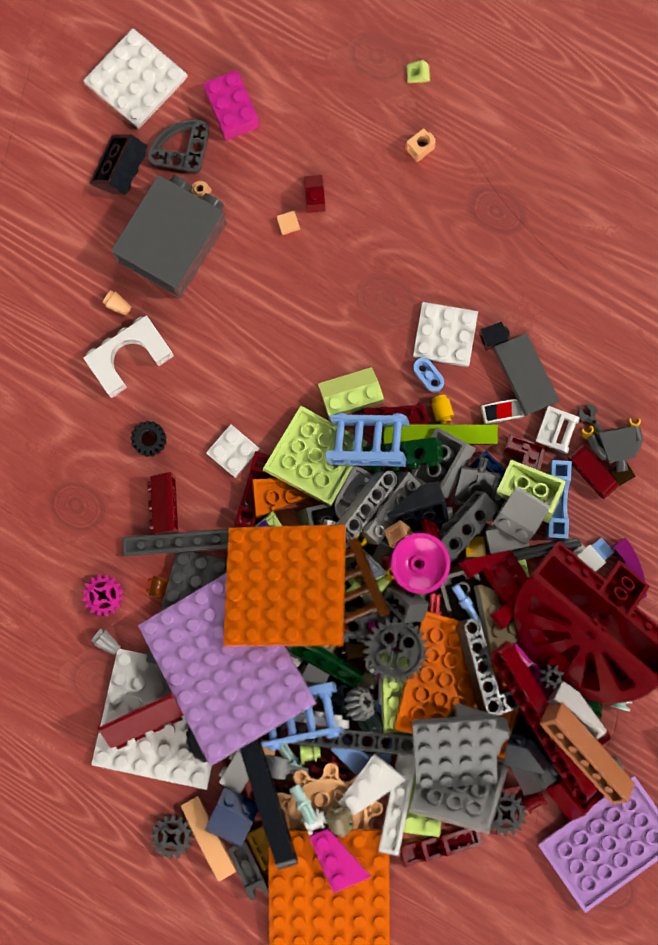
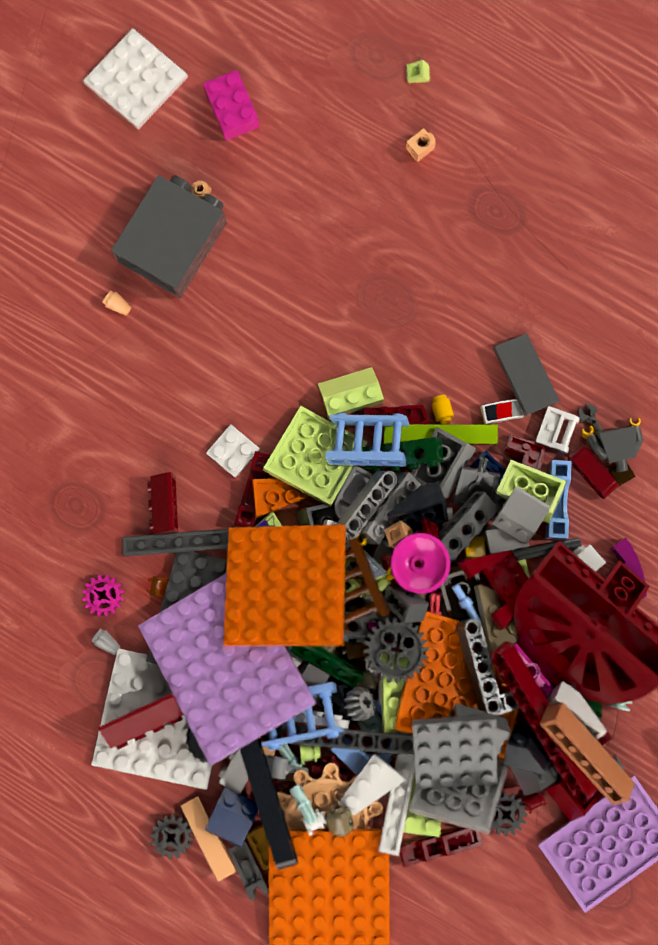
white arch [83,315,174,398] -> none
black slope [89,134,148,195] -> none
black tyre [130,421,167,457] -> none
dark grey beam [148,120,209,174] -> none
light nougat tile [277,211,300,235] -> none
dark red slope [304,175,326,213] -> none
dark pink wing [309,827,371,893] -> none
white plate [413,302,478,367] -> none
light blue plate [413,358,444,393] -> none
black brick [479,321,510,351] -> none
dark grey gear [537,664,564,689] -> none
light blue tile [591,537,614,561] -> none

